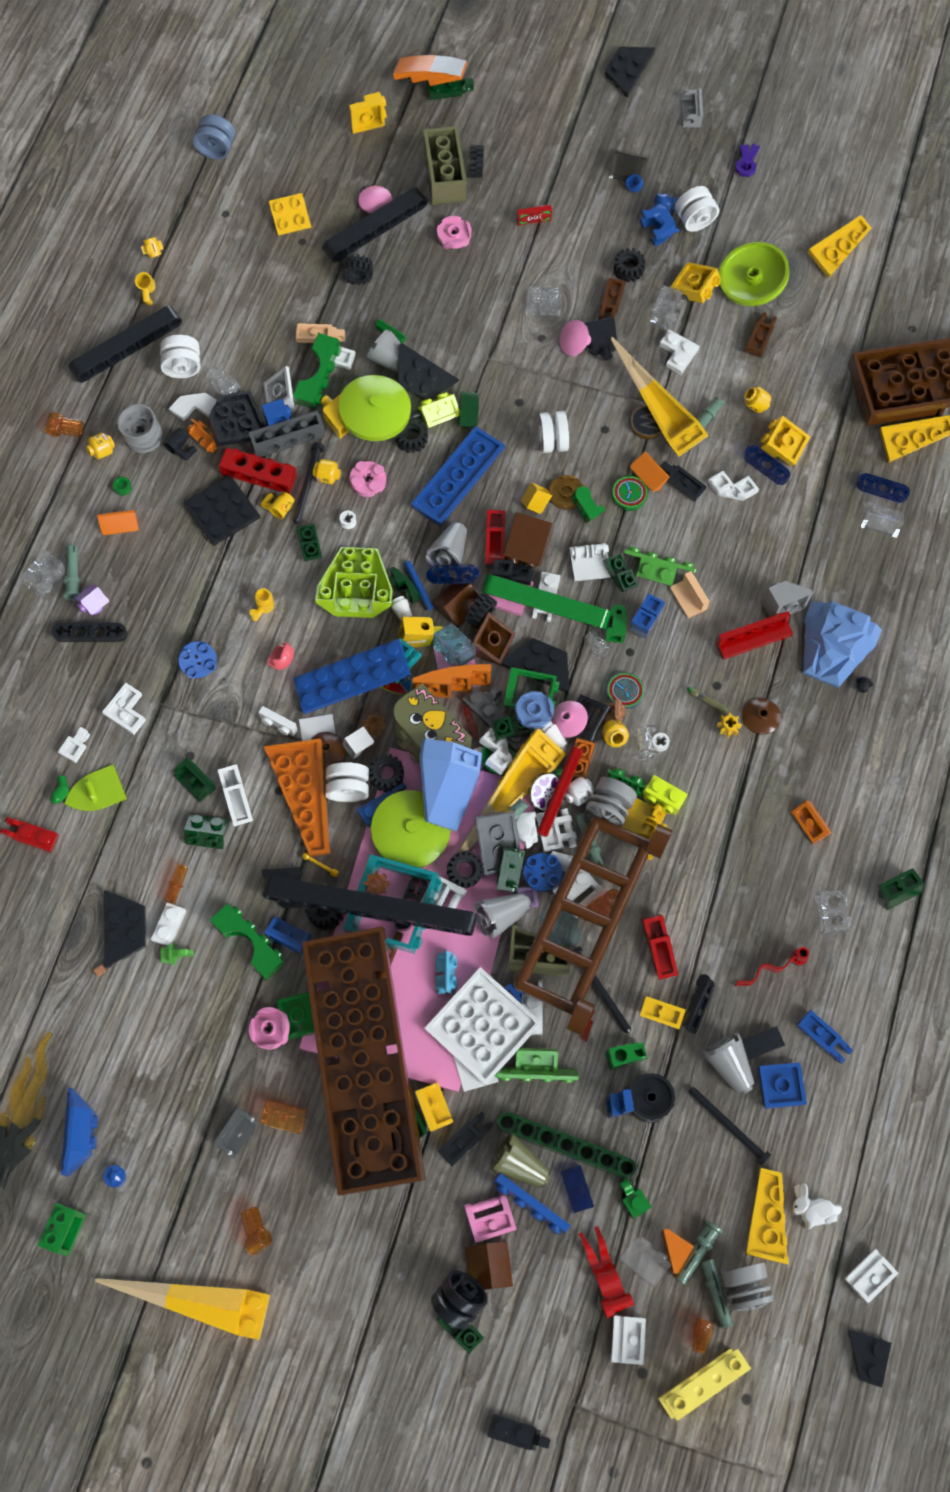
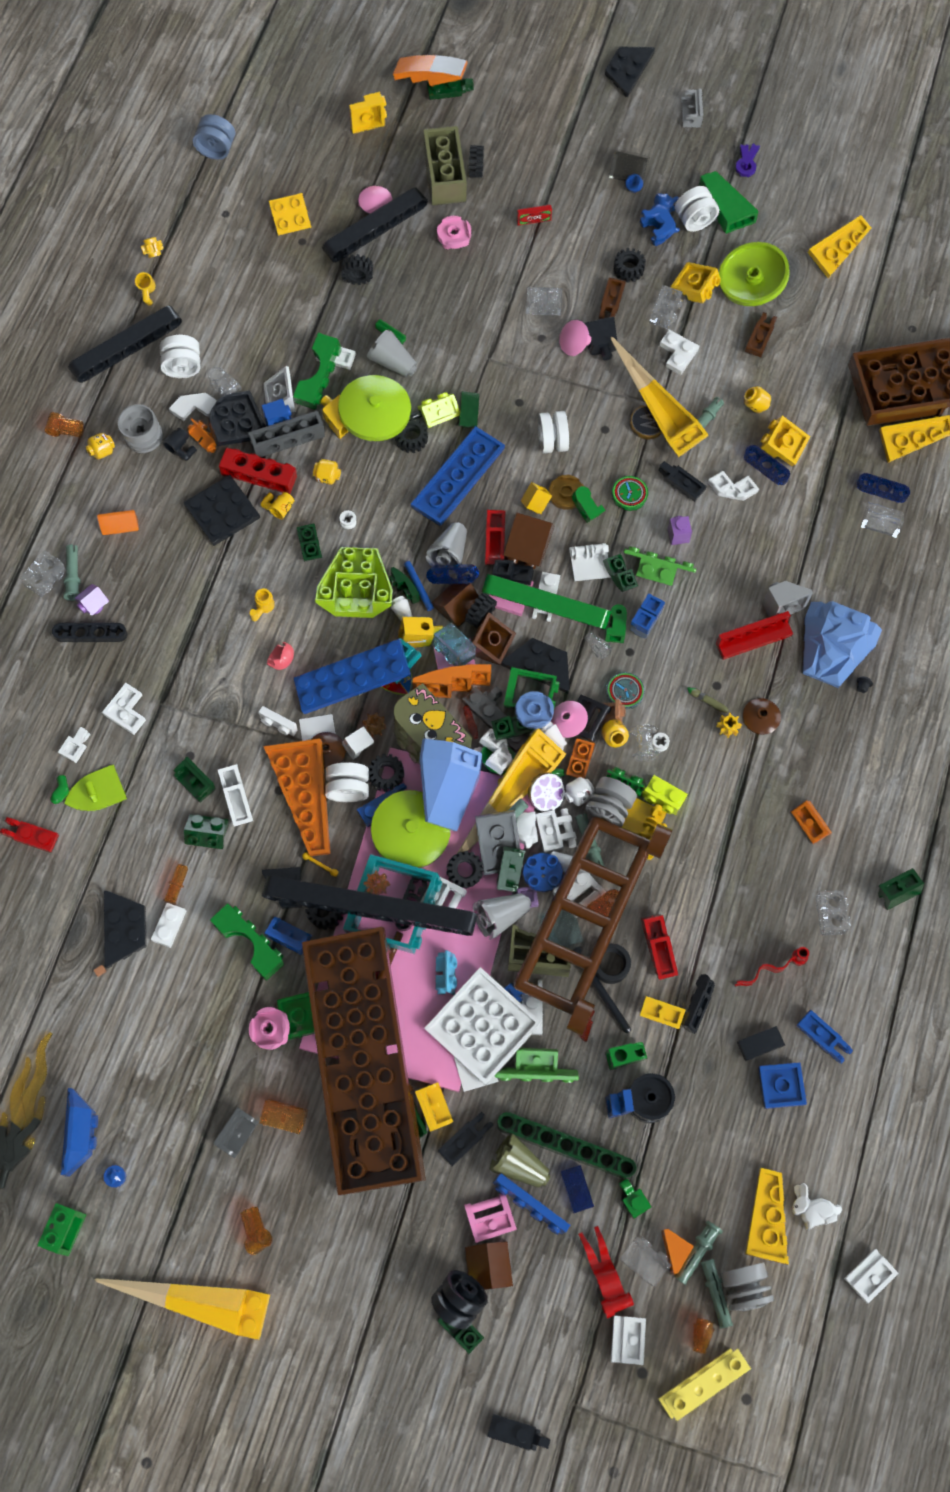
green tile [112,477,132,496] -> none
bright green piece [161,943,194,965] -> none
plate [178,641,217,678] -> none
black bar [293,442,325,524] -> none
light nougat hinge [295,323,346,343] -> none
bright pink plate [350,461,386,497] -> none
black wing [397,343,459,400] -> none
red axle [537,747,583,837] -> none
orange slope [630,452,669,492] -> none
light nougat panel [670,571,710,618] -> none
black bar [689,1087,771,1166] -> none
light grey cone [703,1033,754,1094] -> none
black wing [848,1330,892,1388] -> none
none -> black tyre [595,943,631,984]
none -> medium lavender brick [668,516,692,545]
none -> green slope [699,171,759,234]

